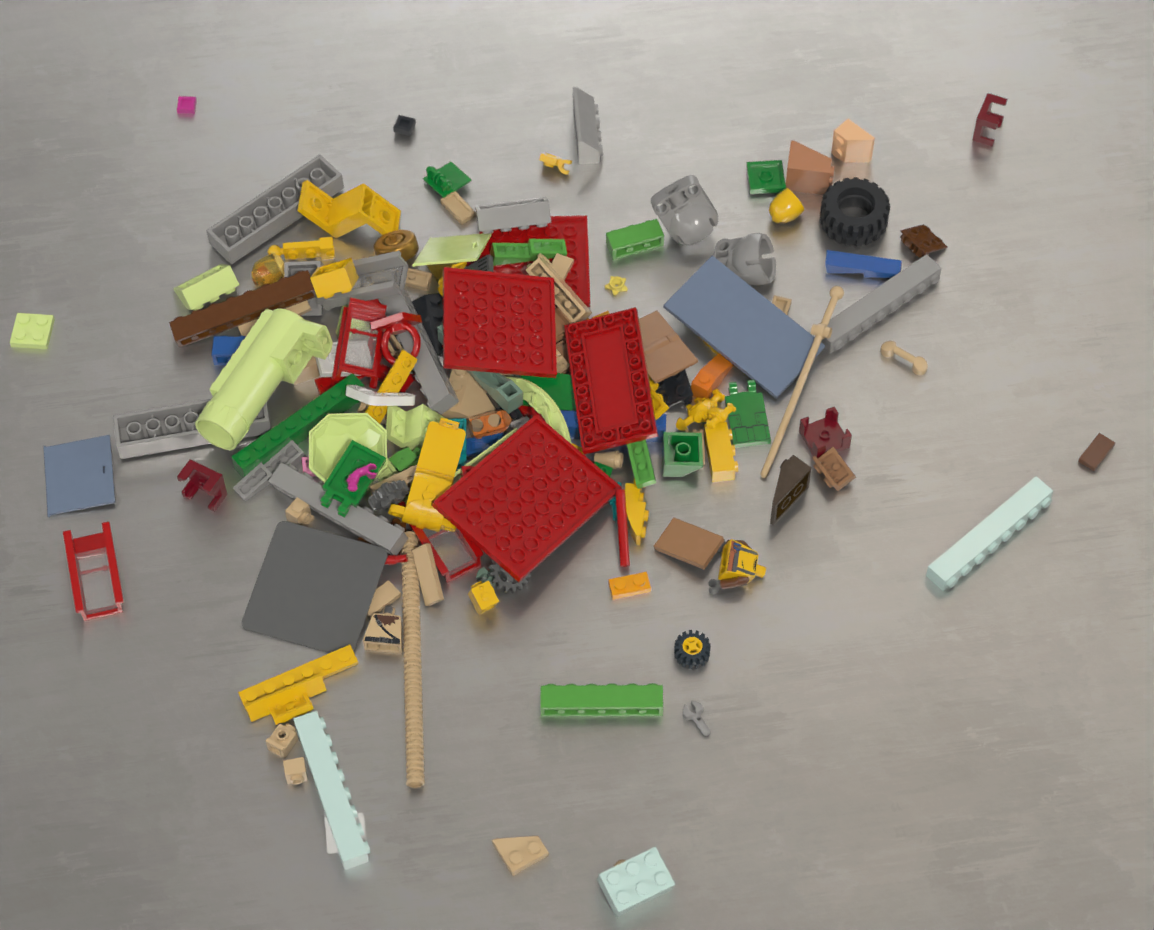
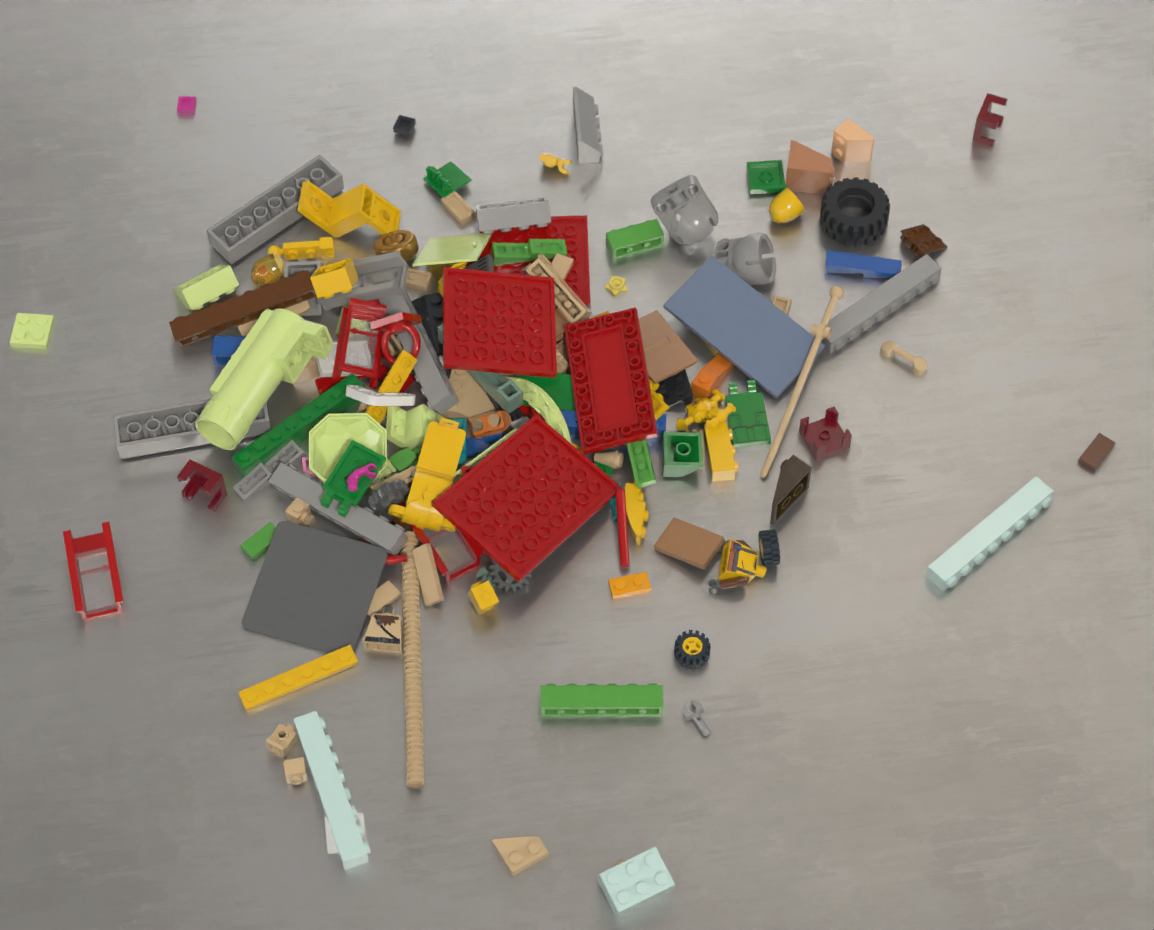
sand blue piece [43,435,115,517] -> none
yellow bracket [245,673,327,725] -> none
medium nougat bracket [812,447,856,491] -> none
none -> bright green tile [240,522,276,560]
none -> black wheel [758,529,780,566]

